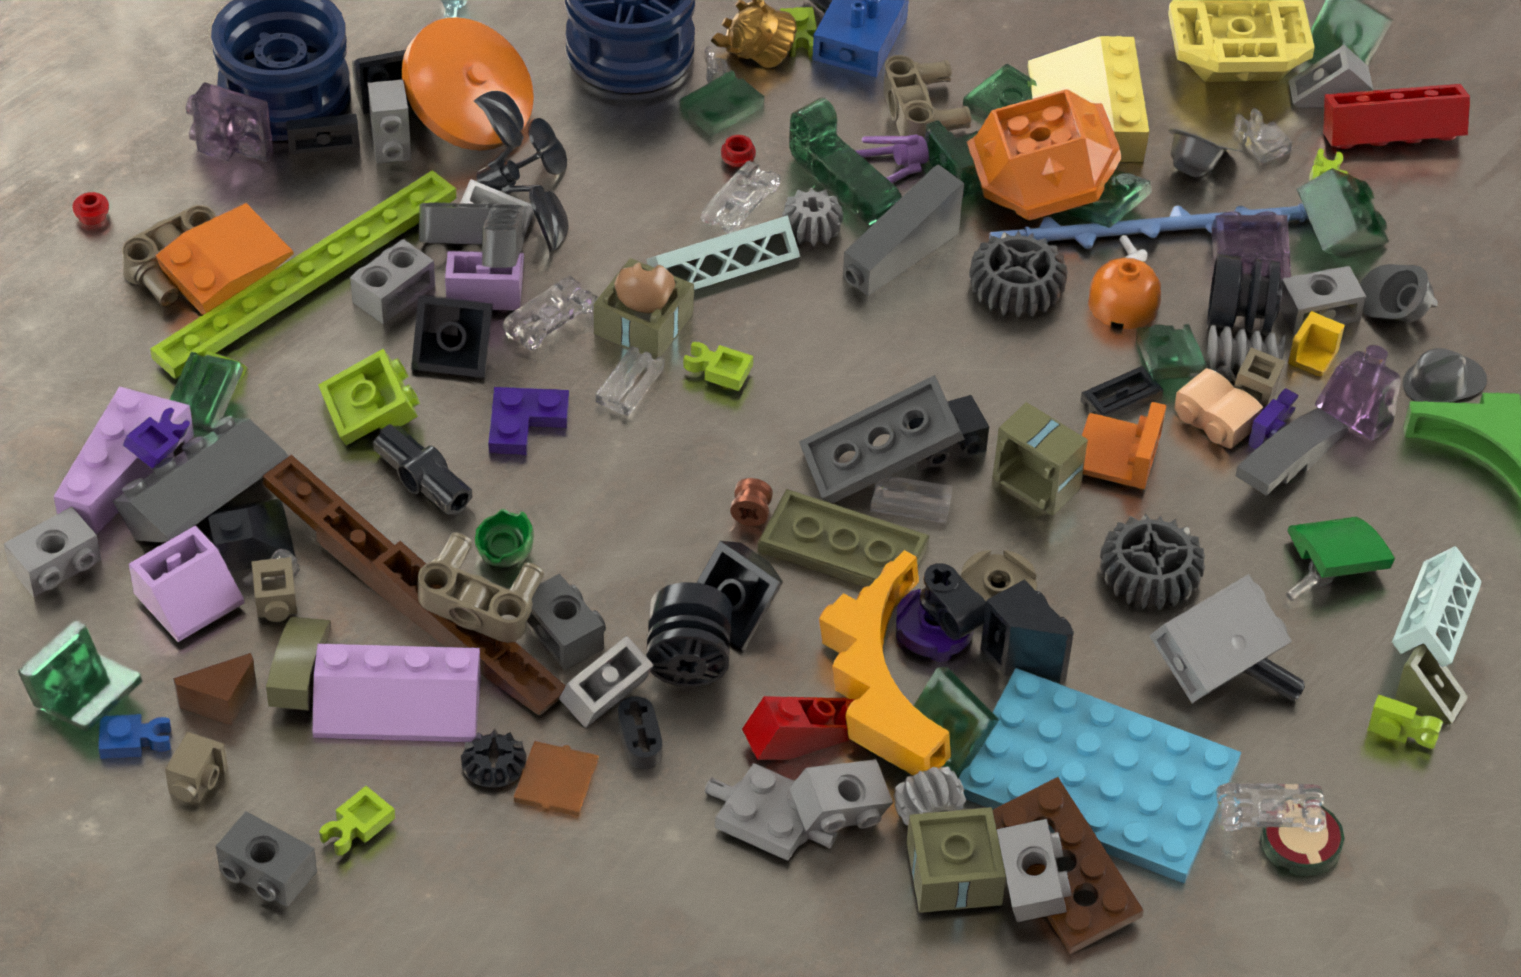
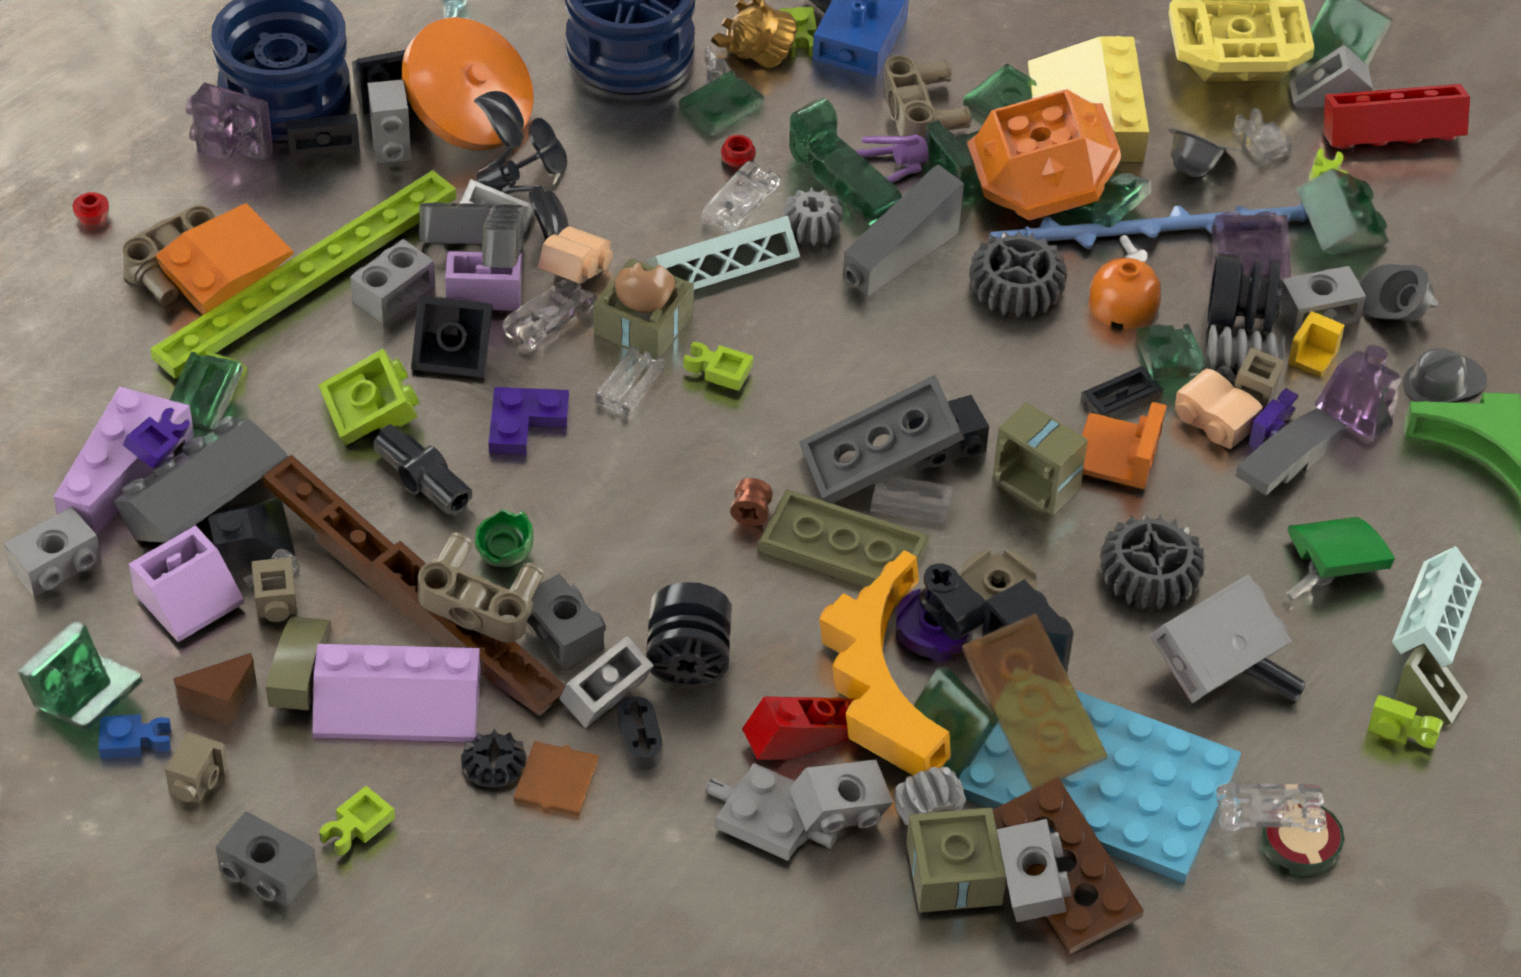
black slope [696,541,783,650] -> none
none -> light nougat brick [538,226,613,284]
none -> clear orange tile [962,613,1108,790]

